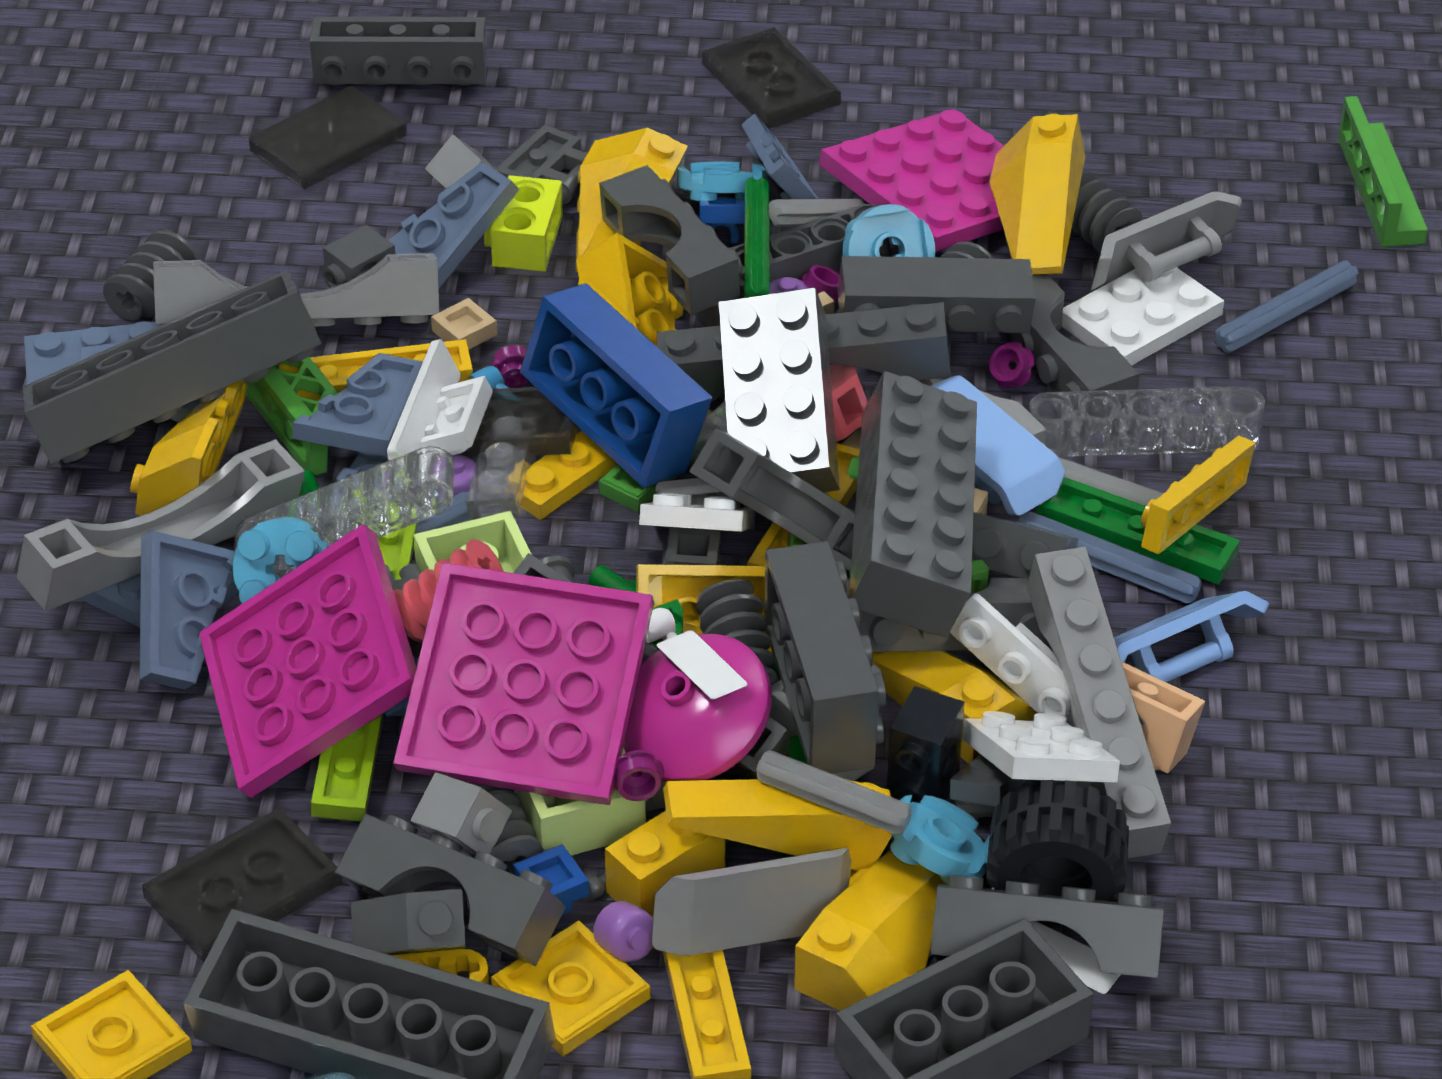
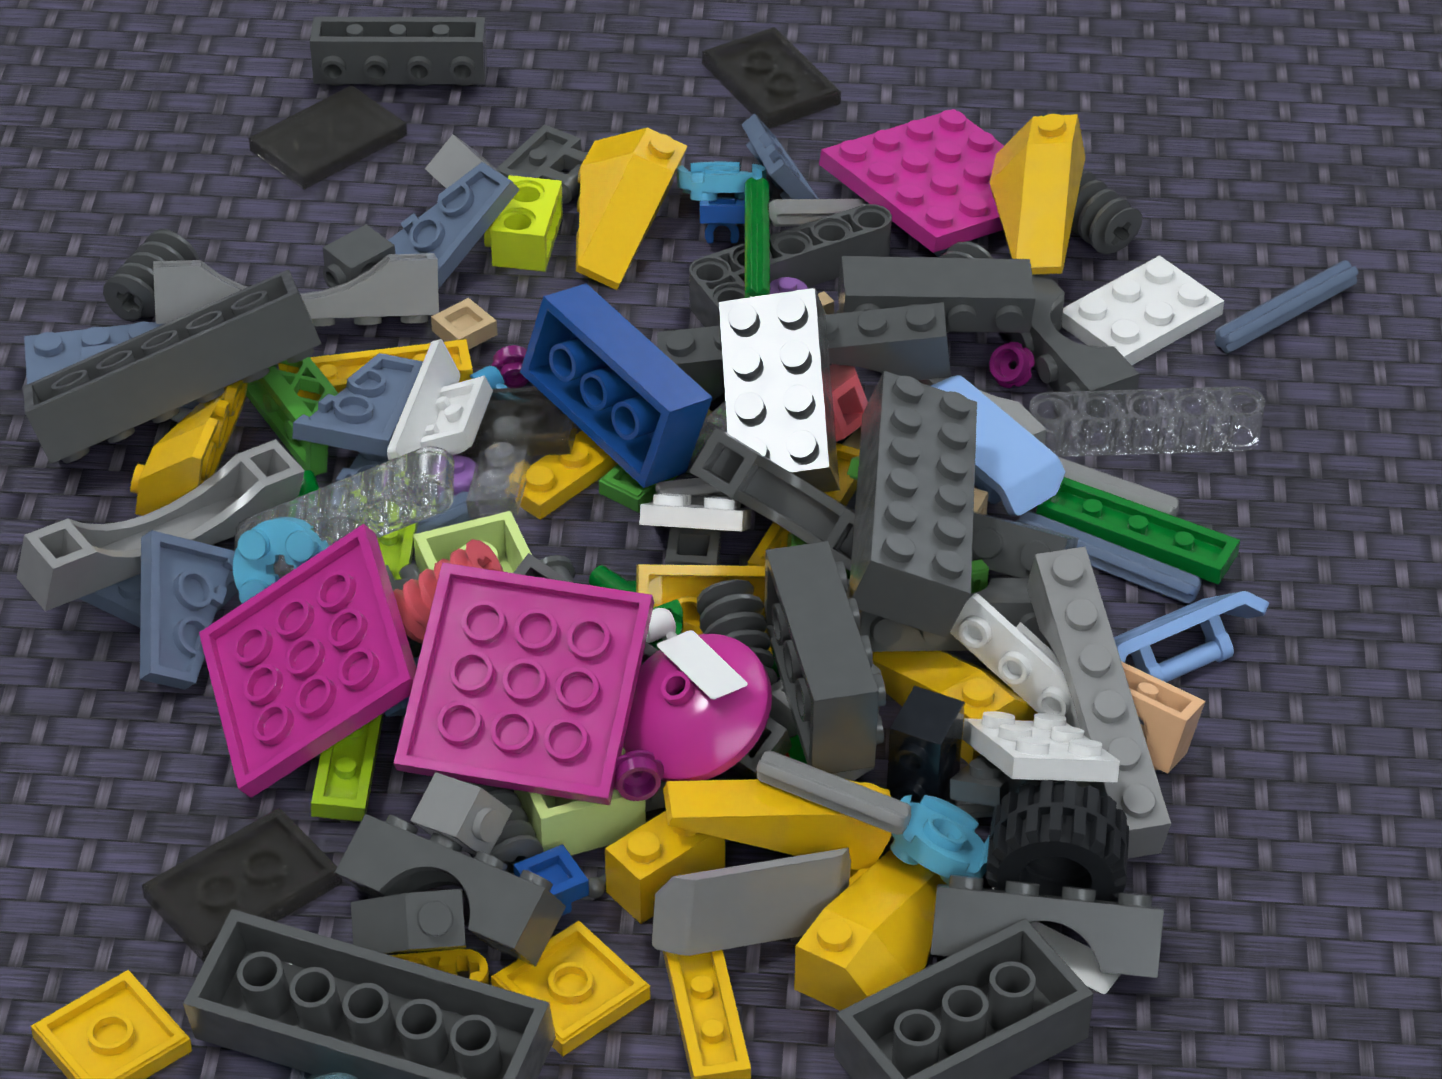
yellow wedge [576,233,684,347] -> none
medium lavender piece [594,901,653,963] -> none
dark grey arch [599,165,743,315] -> none
magenta plate [801,265,839,302] -> none
medium azure plate [843,204,935,258] -> none
light grey piece [1090,191,1242,293] -> none
yellow plate [1141,435,1256,554] -> none
bright green fence [1338,96,1428,247] -> none

